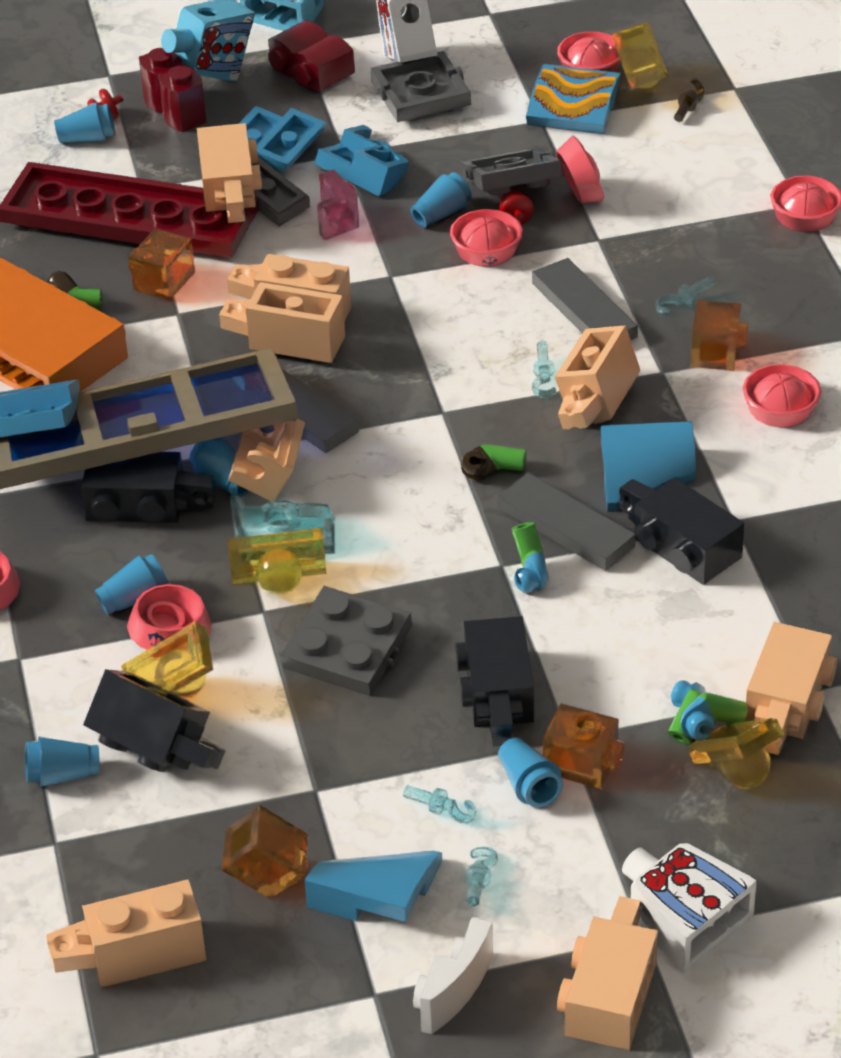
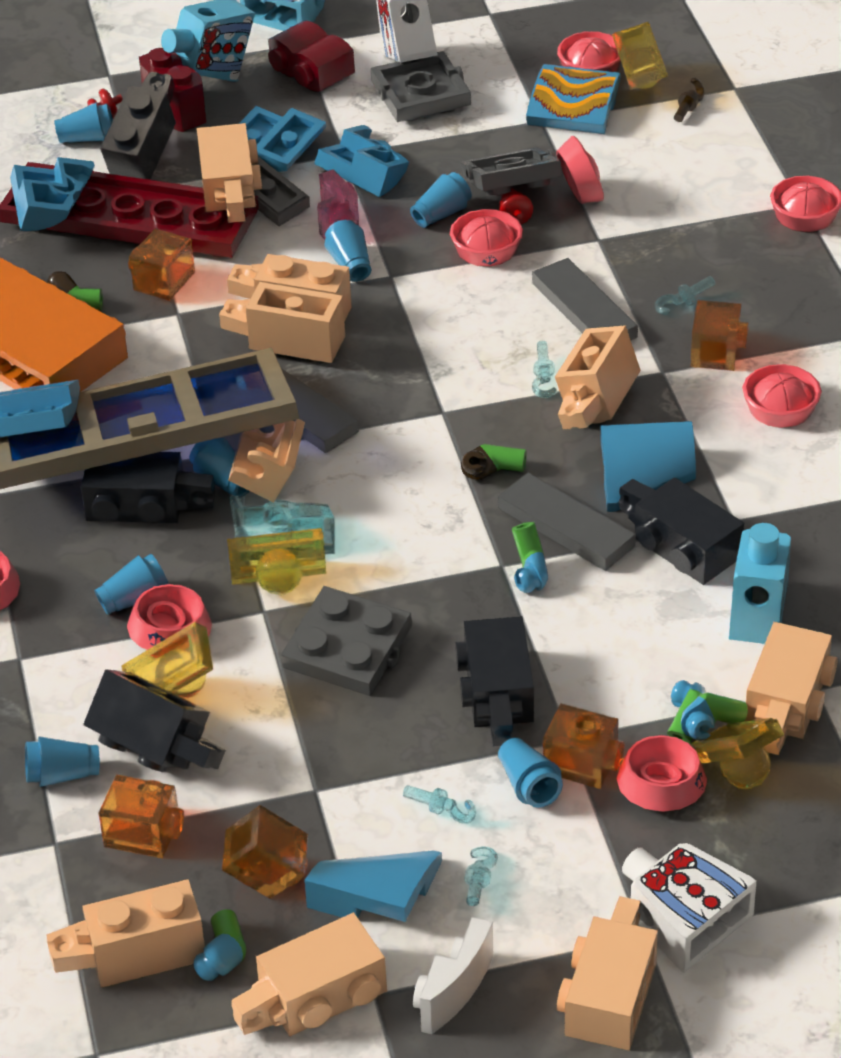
none -> dark azure slope [10,157,95,231]
none -> clear orange brick [98,774,184,859]
none -> black hinge [100,72,176,180]
none -> dark azure arm [193,909,246,981]
none -> light nougat hinge [232,912,387,1037]
none -> dark azure cone [324,220,372,282]
none -> coral hat [616,735,707,812]
none -> medium azure torso [729,523,791,644]

